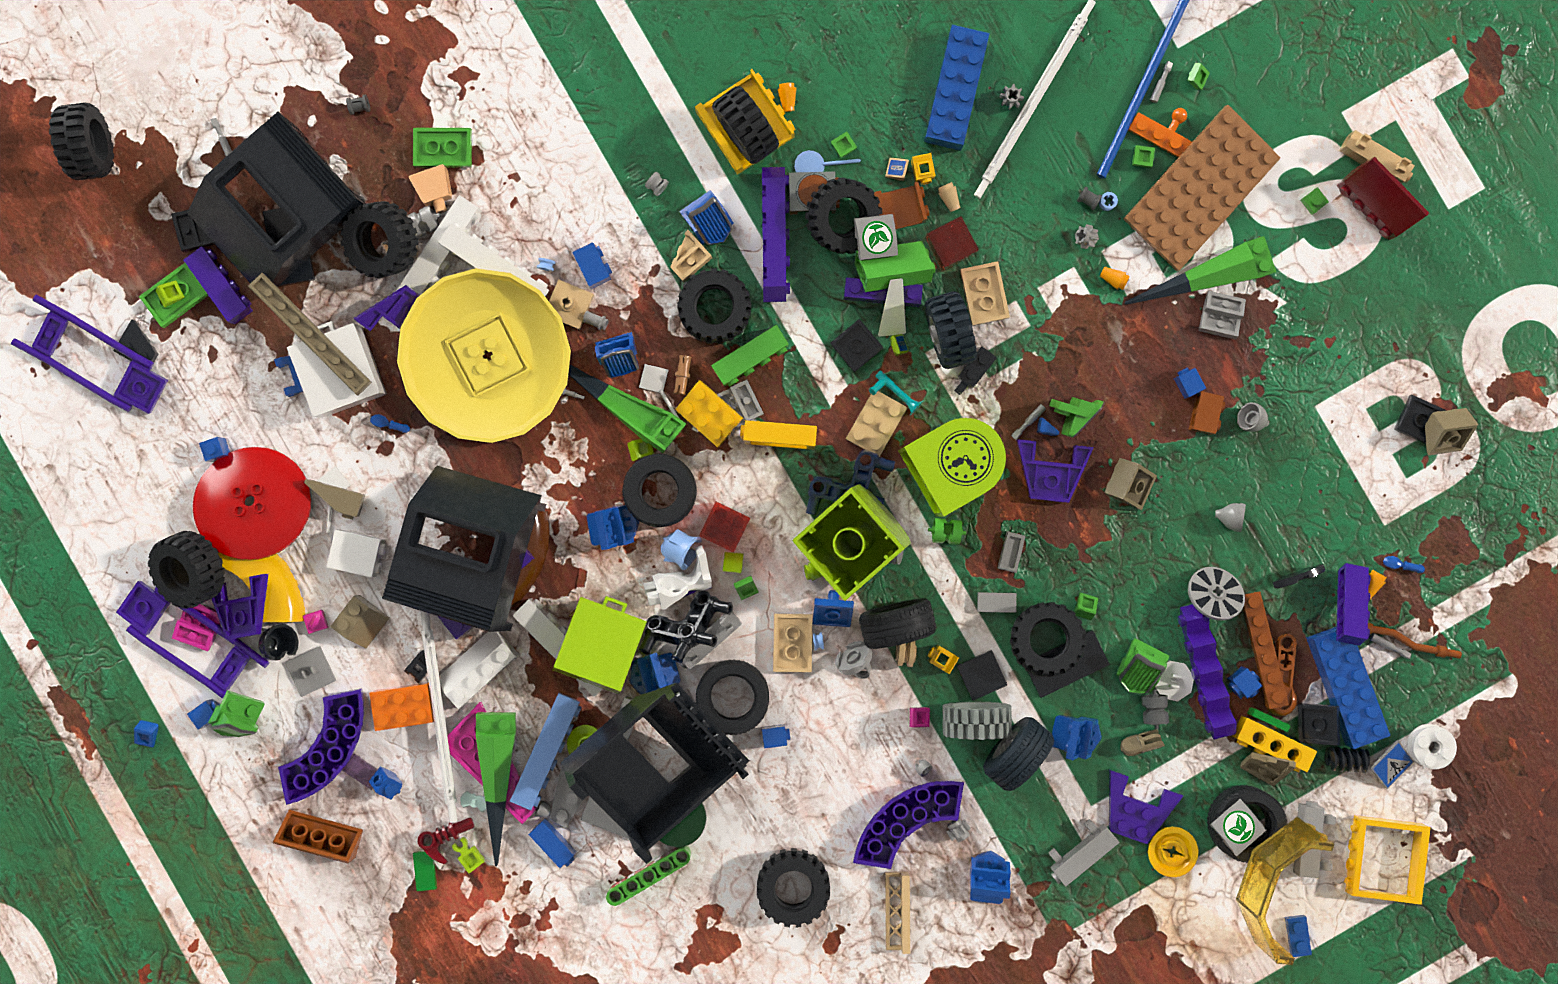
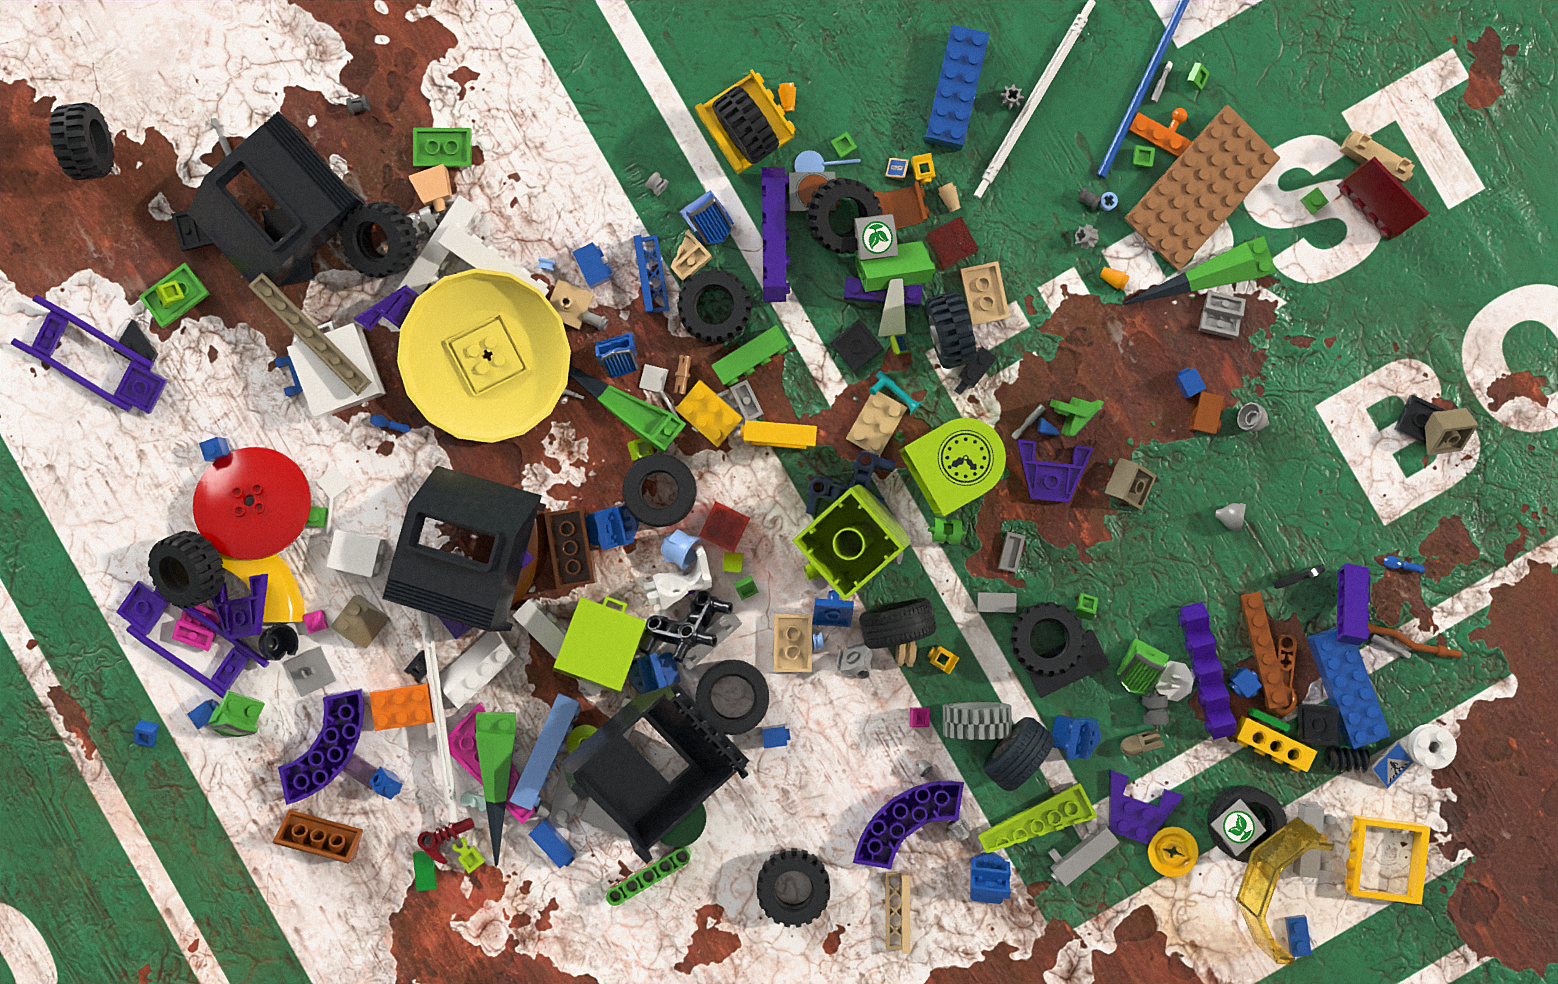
dark purple brick [183,247,253,324] -> none
dark tan slope [304,479,365,520] -> none
black tile [956,650,1007,701] -> none
light grey piece [1188,567,1245,621] -> none
dark tan wing [1240,752,1296,787] -> none
light orange cone [1368,570,1387,599] -> none
none -> bright green plate [306,506,328,527]
none -> reddish brown brick [544,506,598,589]
none -> blue fence [633,235,670,314]
none -> lime wing [977,782,1098,854]

